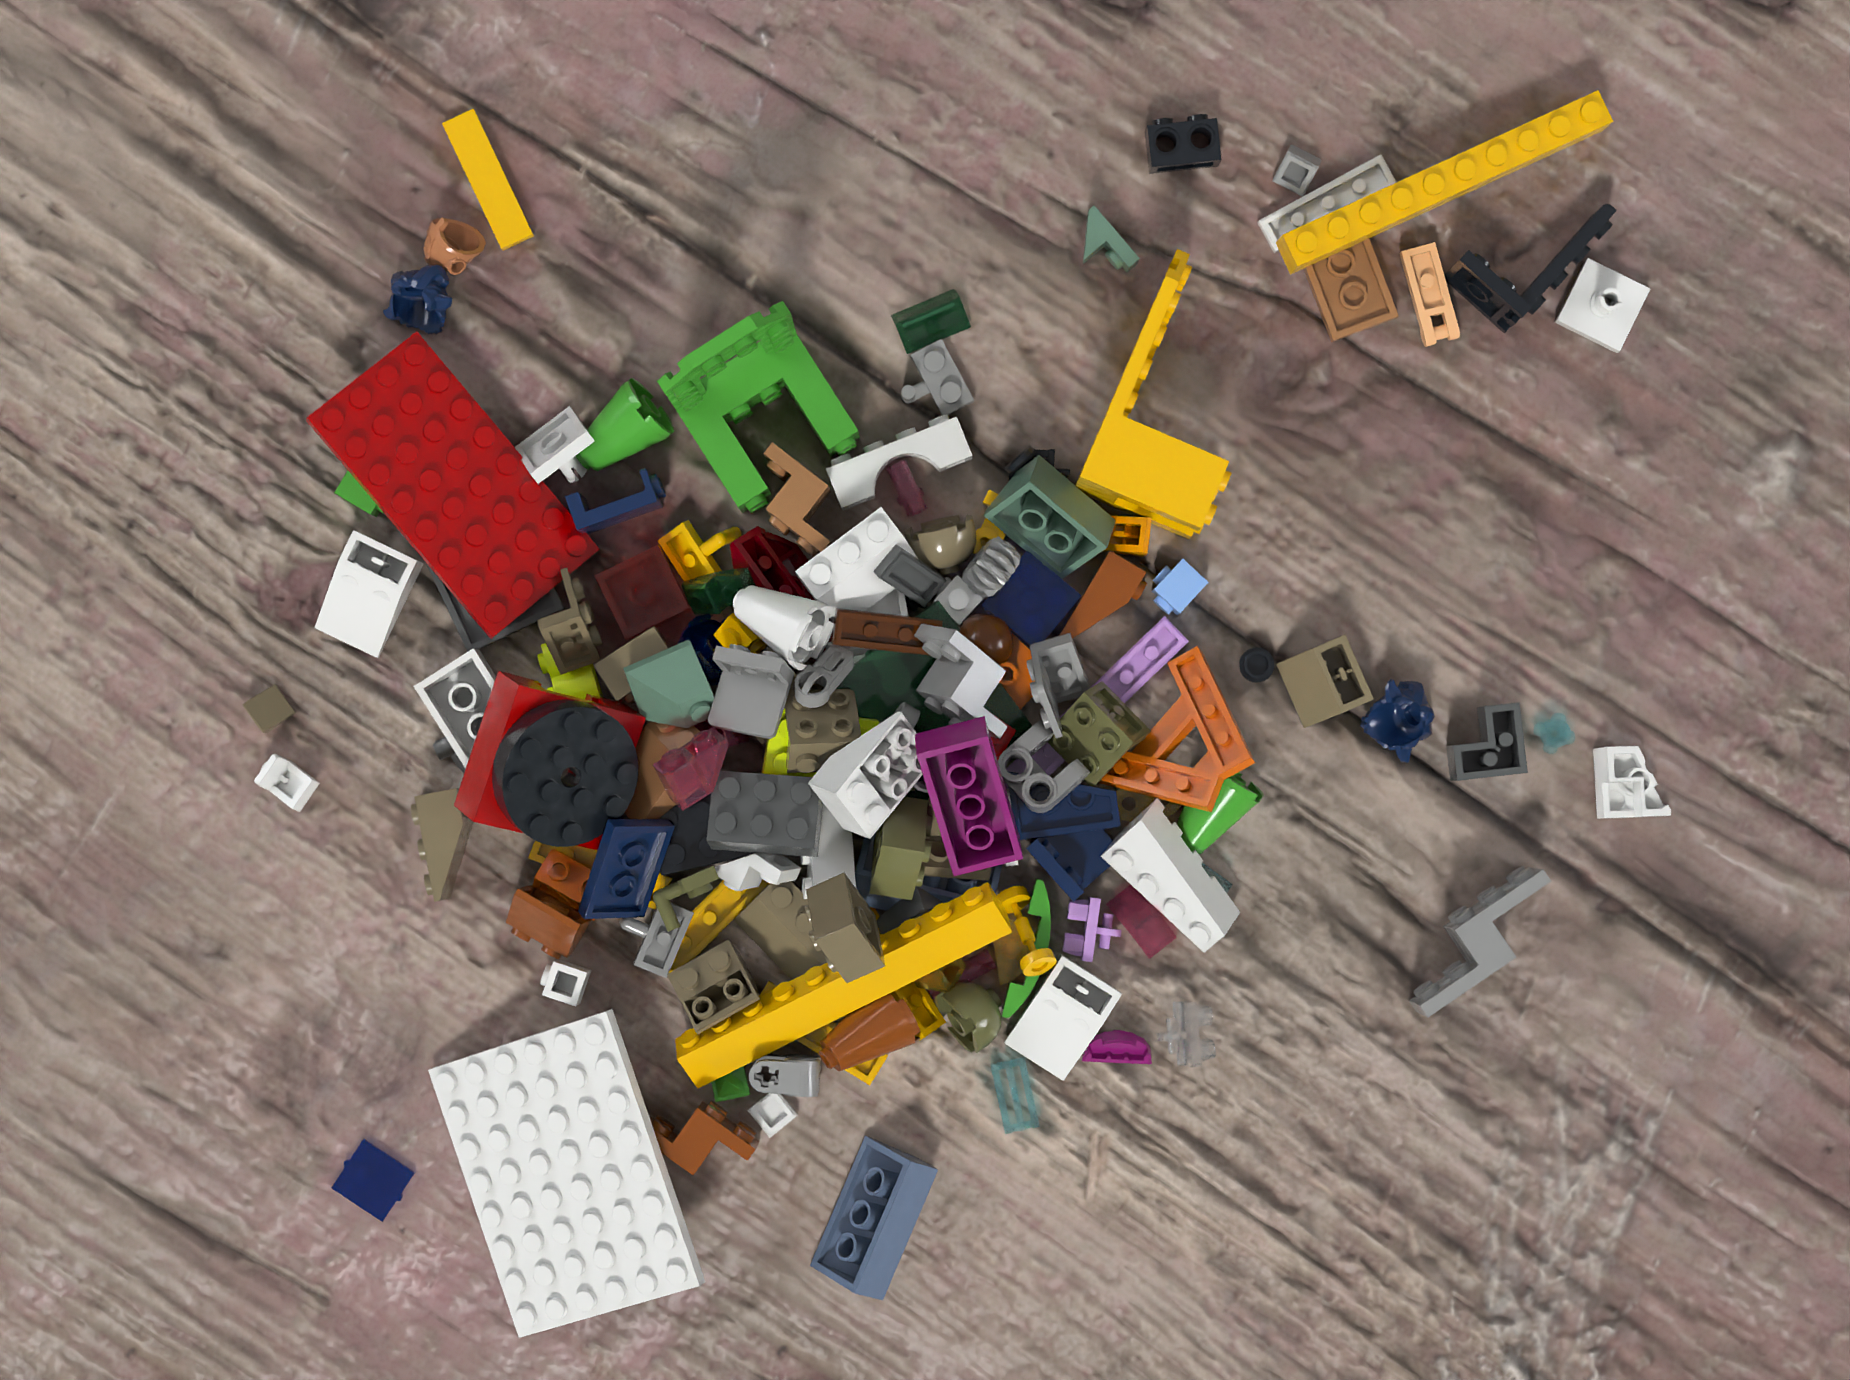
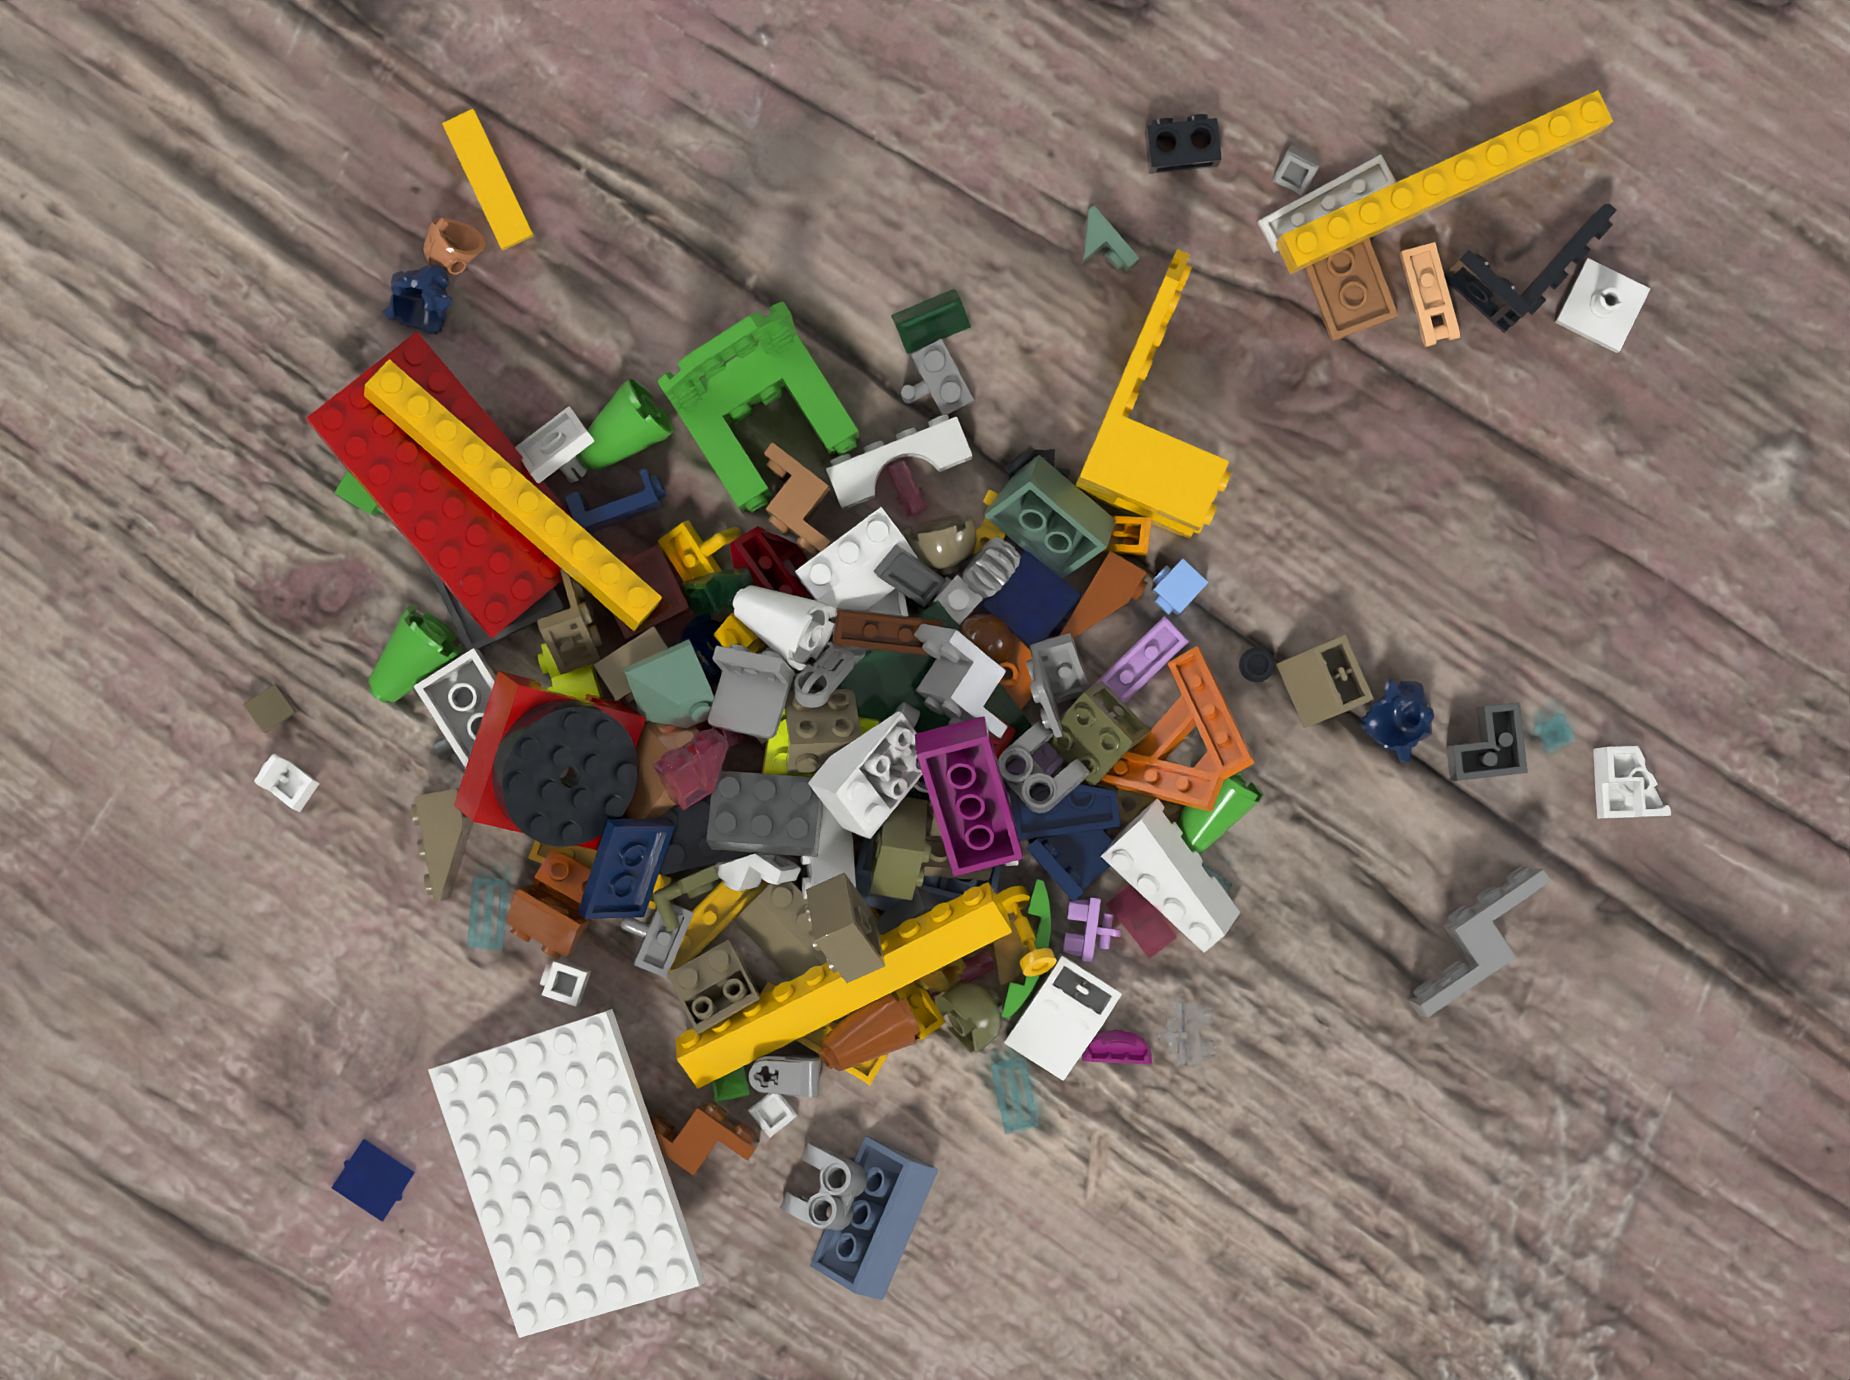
white slope [314,530,424,658] -> none
none -> yellow brick [364,359,662,631]
none -> bright green cone [368,605,463,703]
none -> clear light blue tile [467,877,509,951]
none -> light grey piece [780,1142,867,1231]

